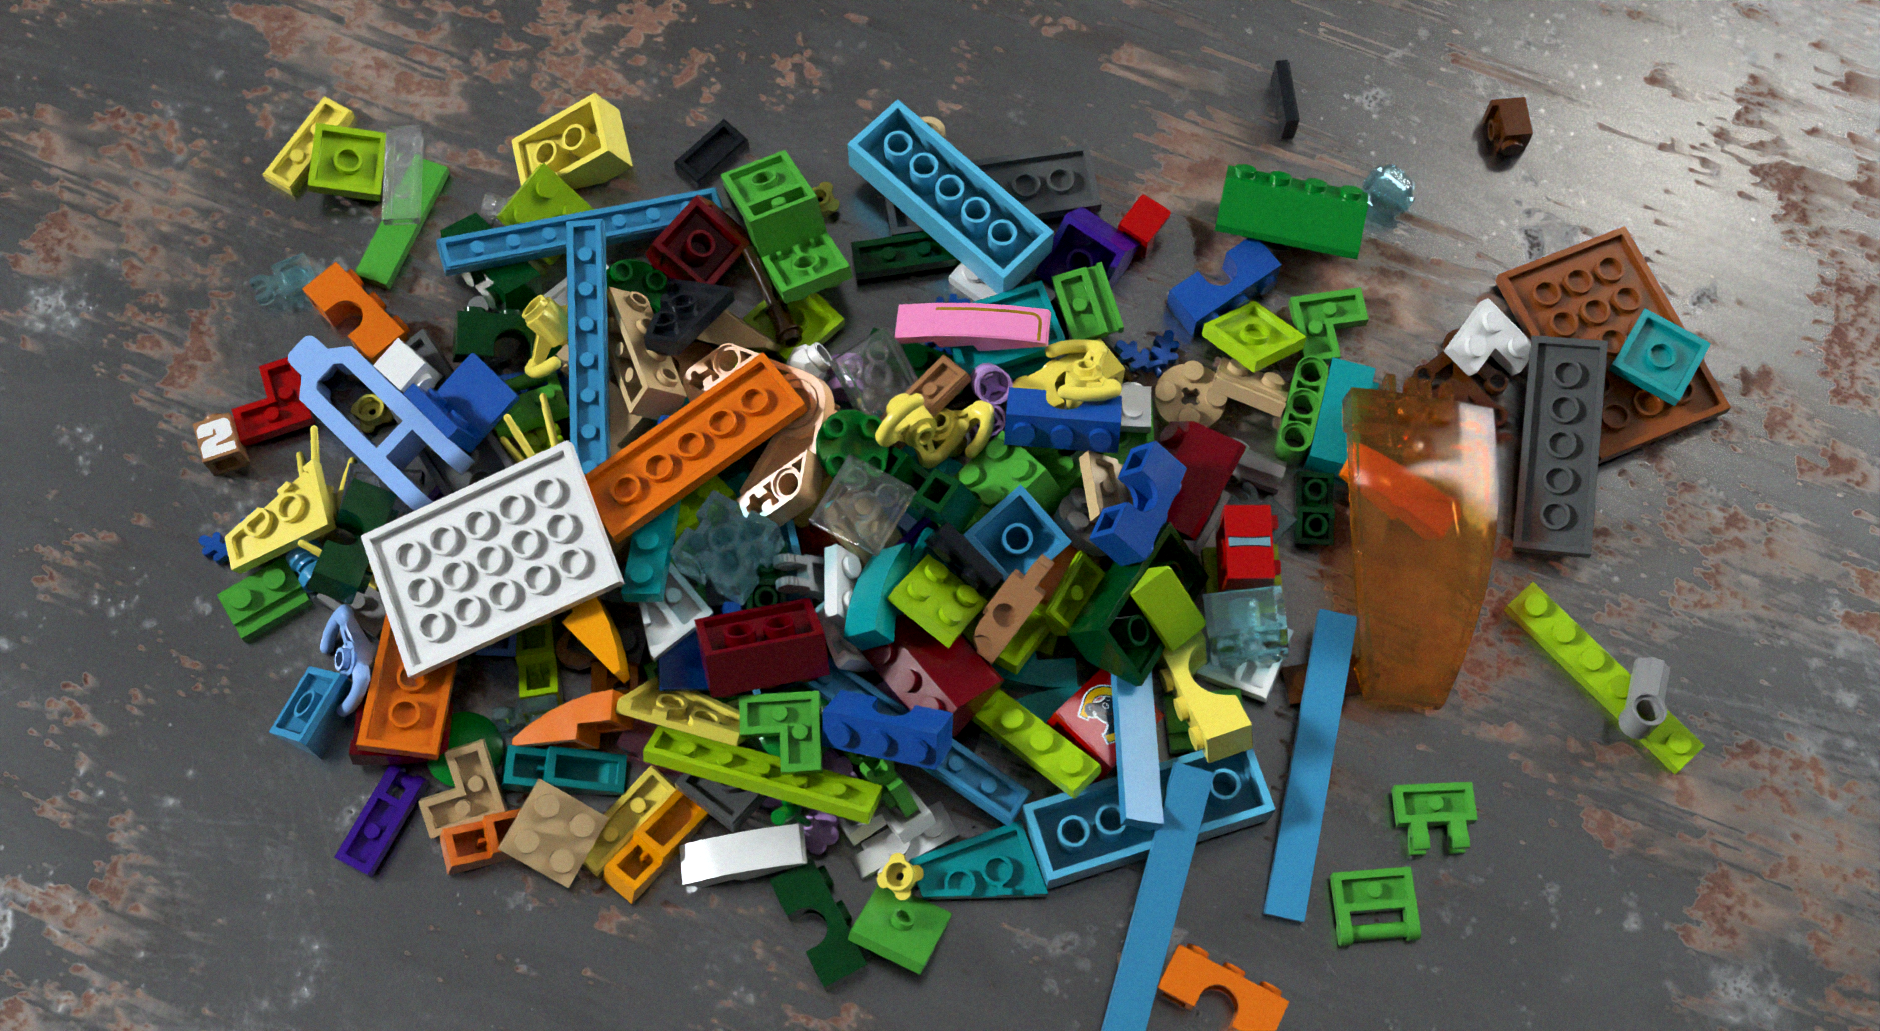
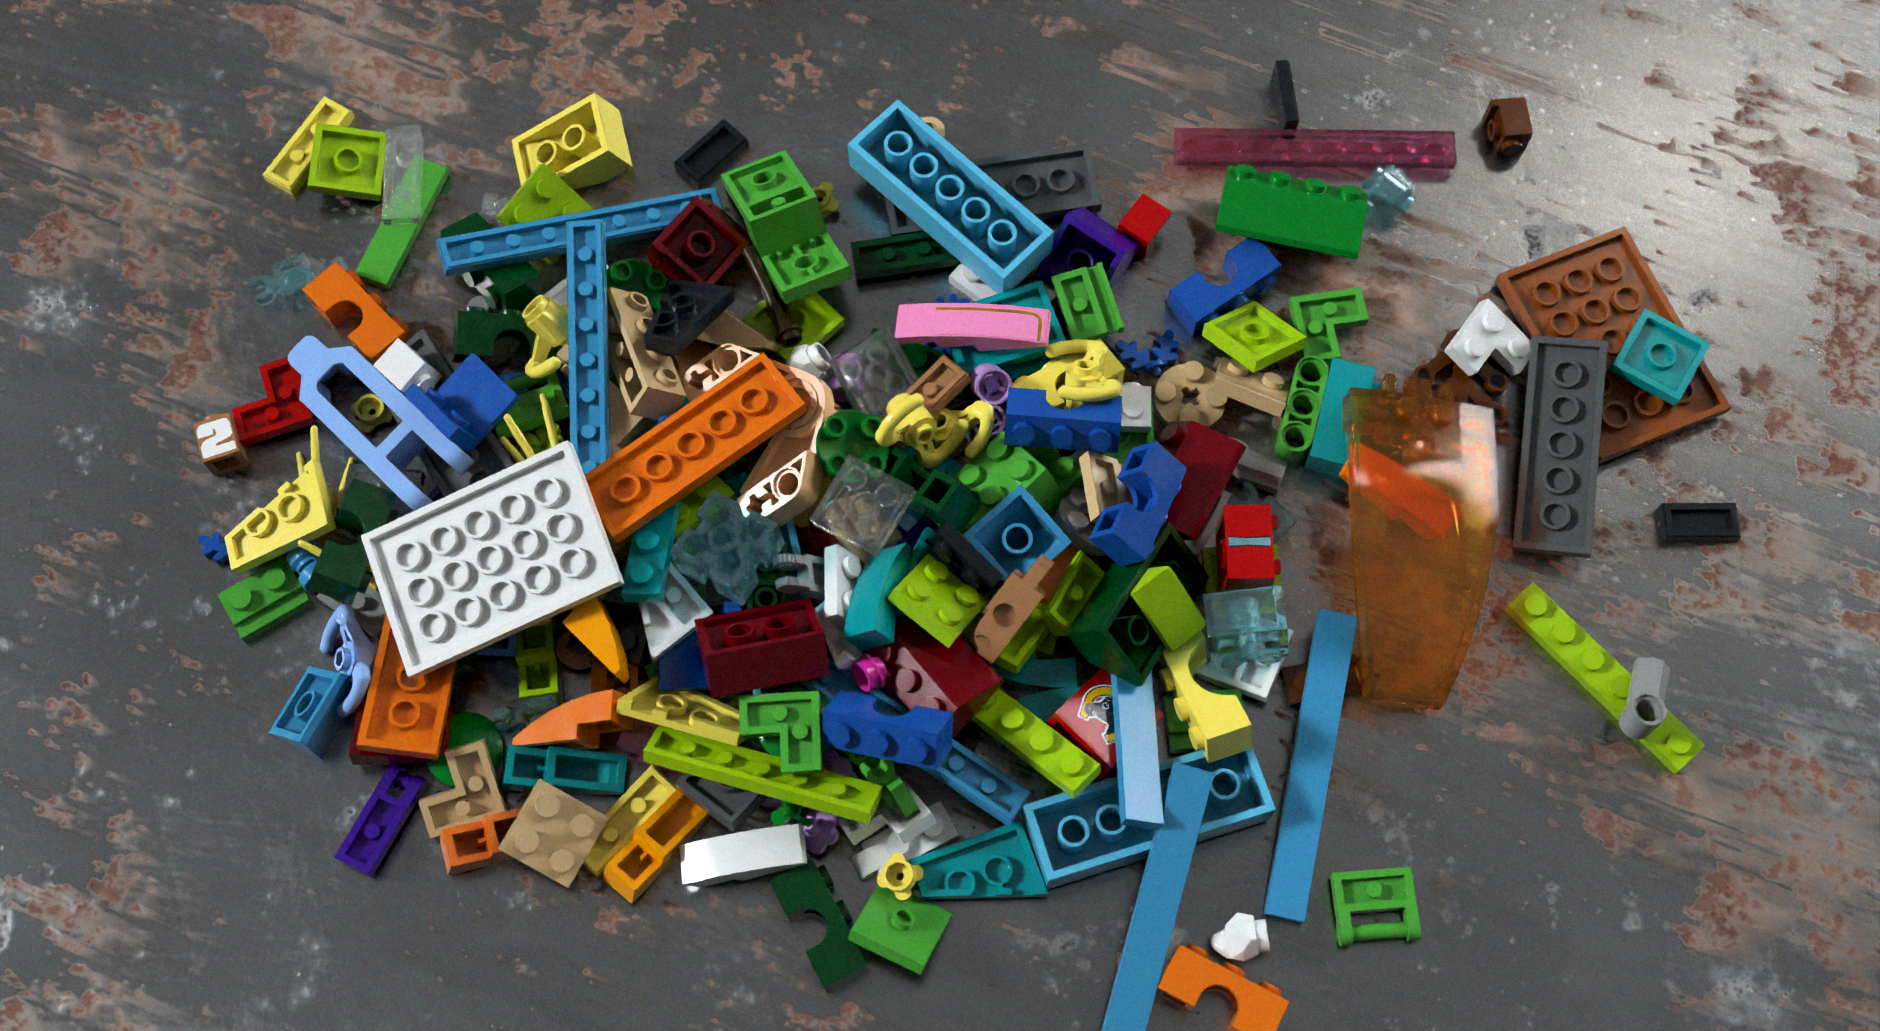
dark green slope [1294,471,1335,546] -> none
bright green plate [1391,782,1478,856] -> none
none -> dark pink plate [852,653,887,692]
none -> clear pink plate [1174,128,1457,169]
none -> white rock [1210,913,1270,961]
none -> black tile [1658,503,1741,542]

